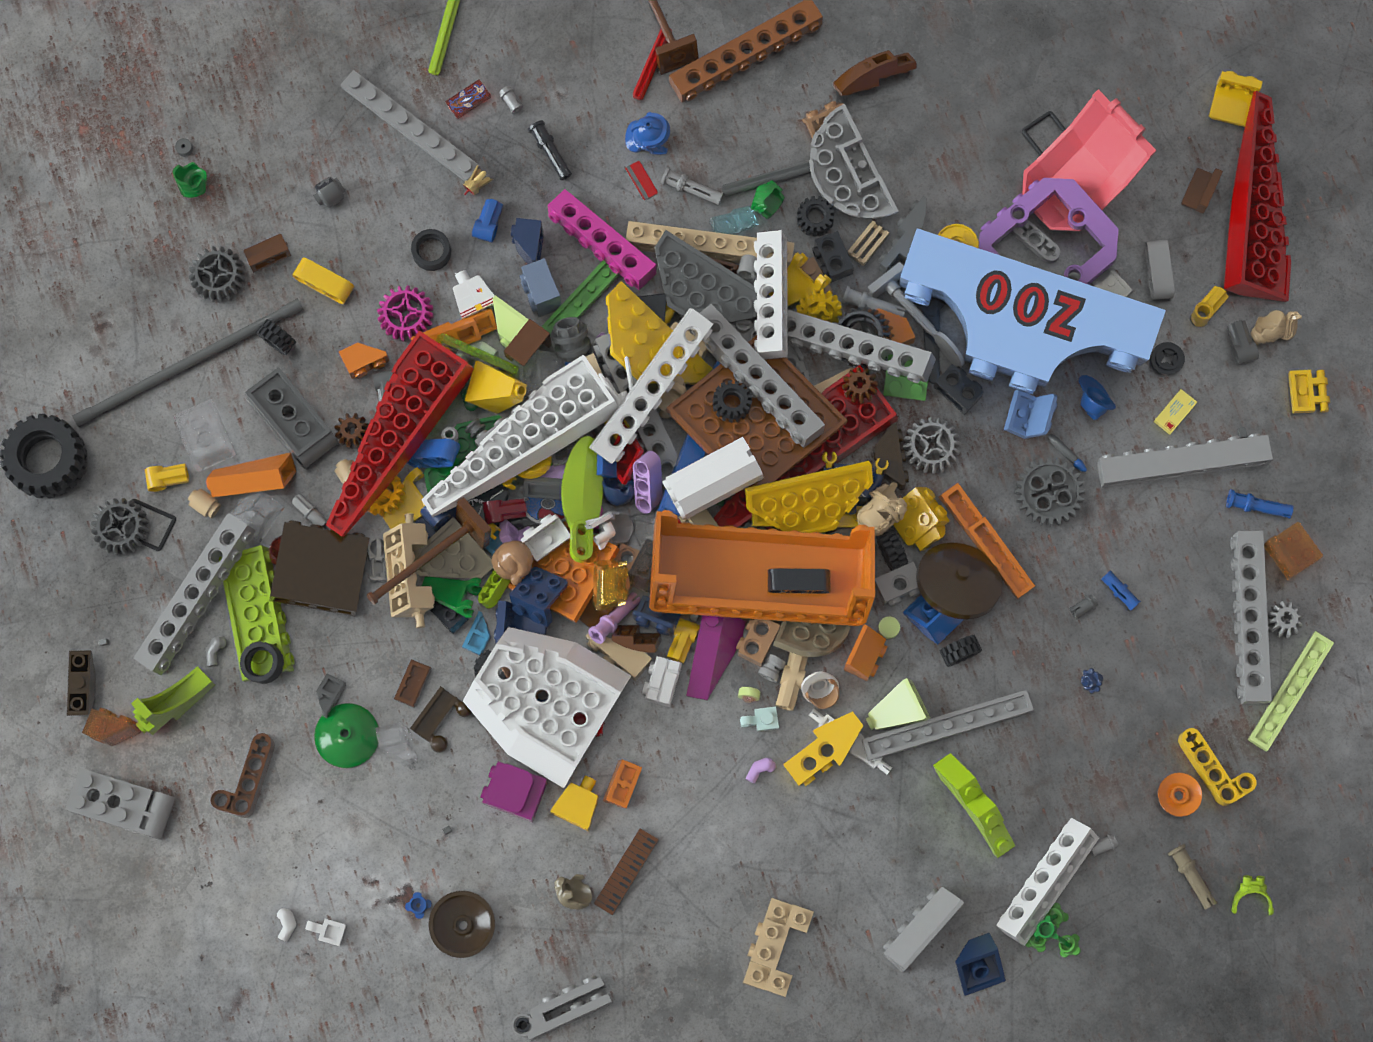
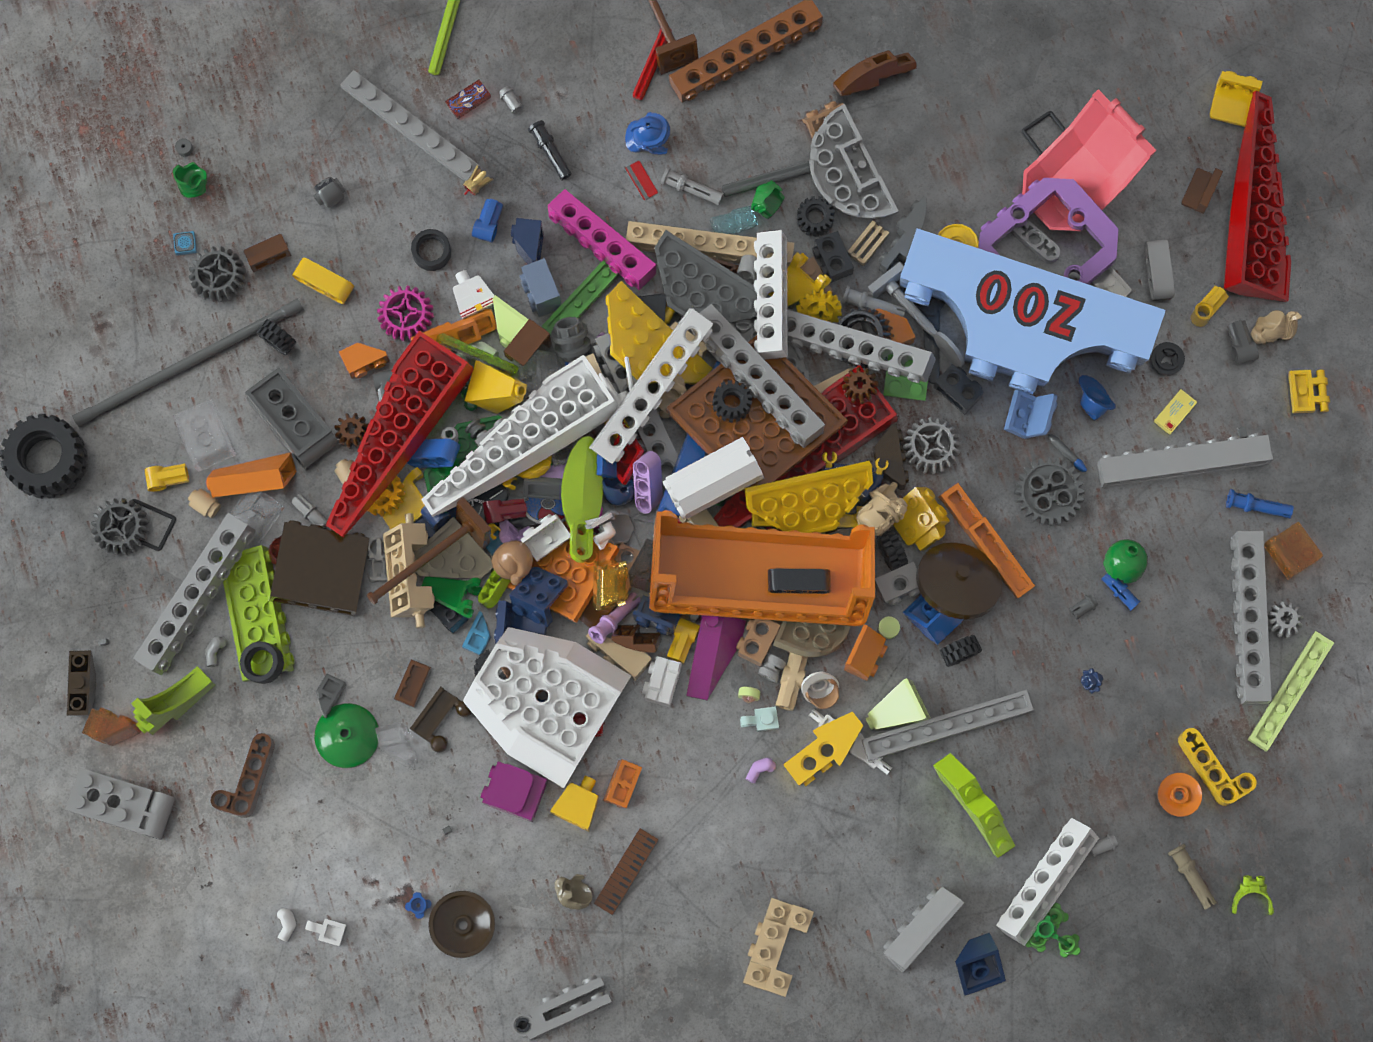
none -> tile [173,231,197,256]
none -> green cylinder [1103,539,1148,583]

